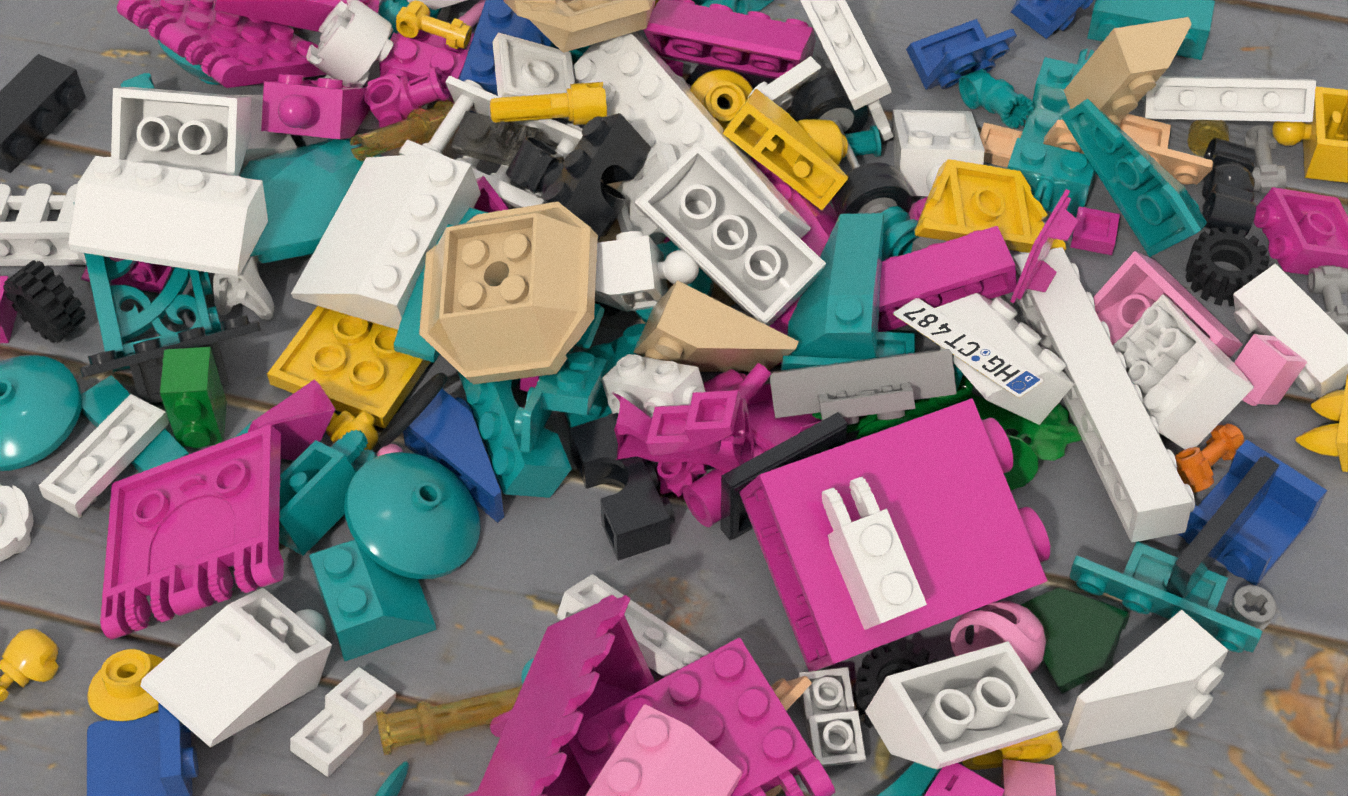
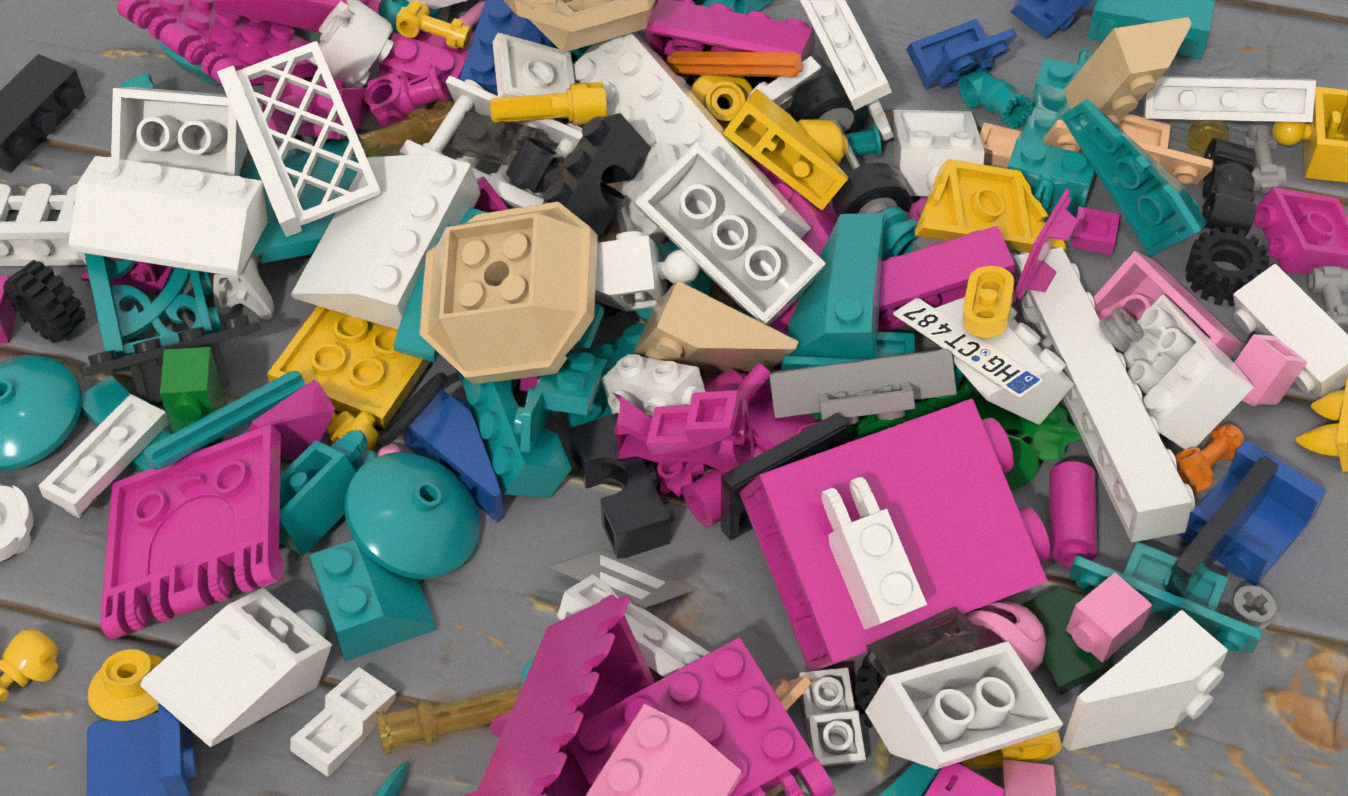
none -> teal axle [144,371,306,470]
none -> white fence [217,41,381,237]
none -> light grey sticker [548,549,698,608]
none -> orange axle [666,51,804,77]
none -> clear smoke plate [866,606,982,678]
none -> yellow plate [963,266,1014,339]
none -> dark pink brick [1049,462,1097,568]
none -> bright pink brick [1066,572,1152,663]
none -> light grey bush [1099,307,1143,352]

